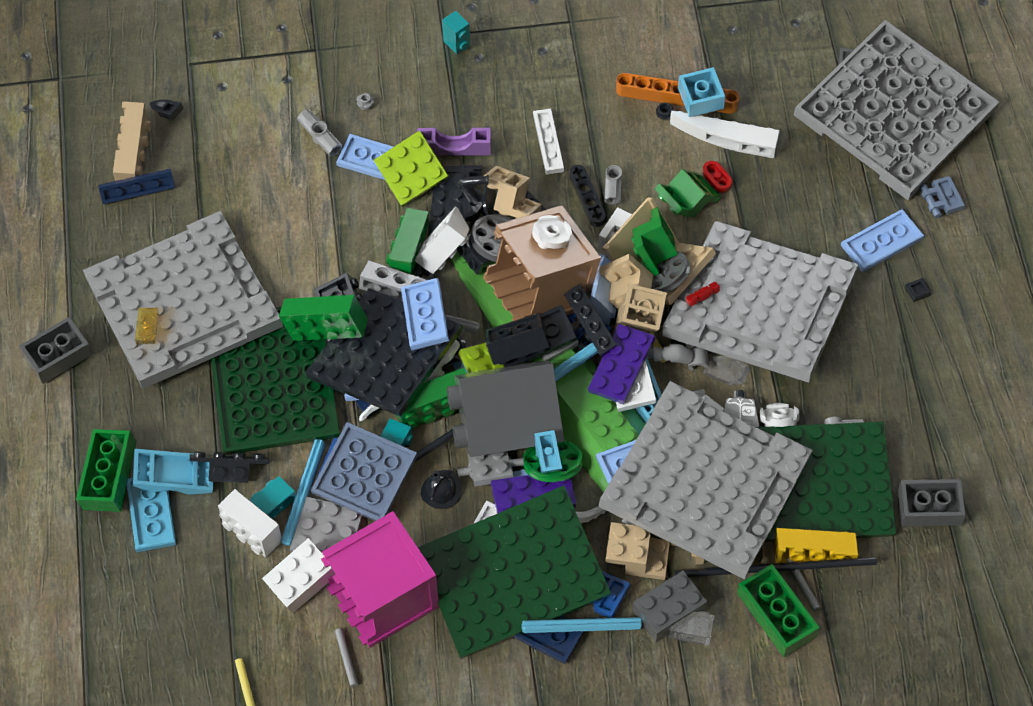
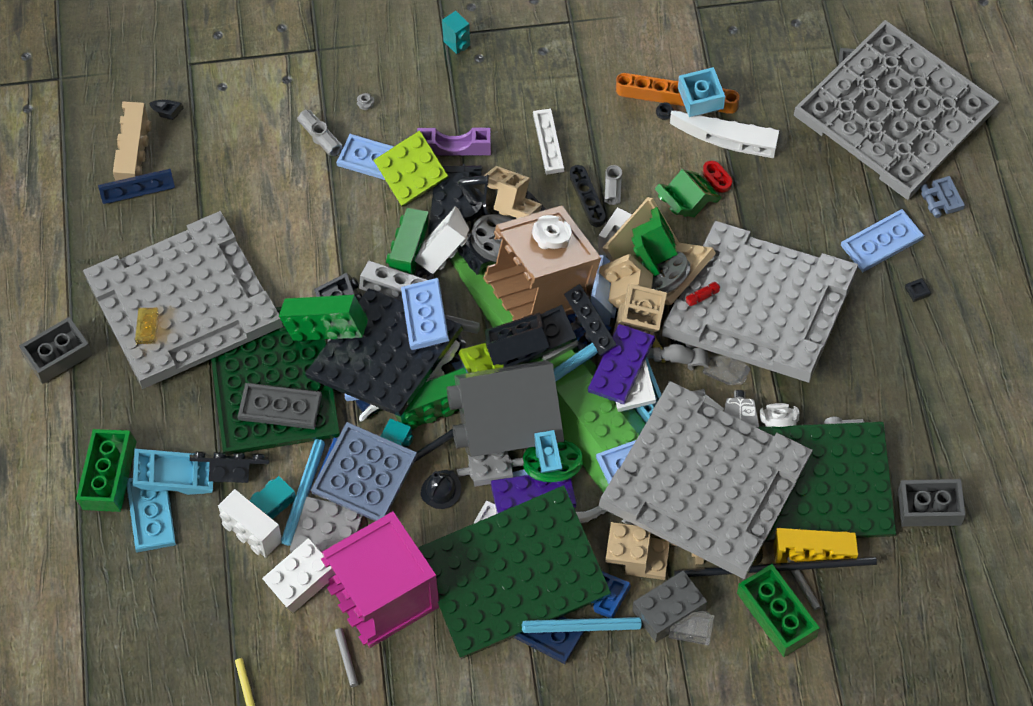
none -> dark grey tile [238,383,322,429]

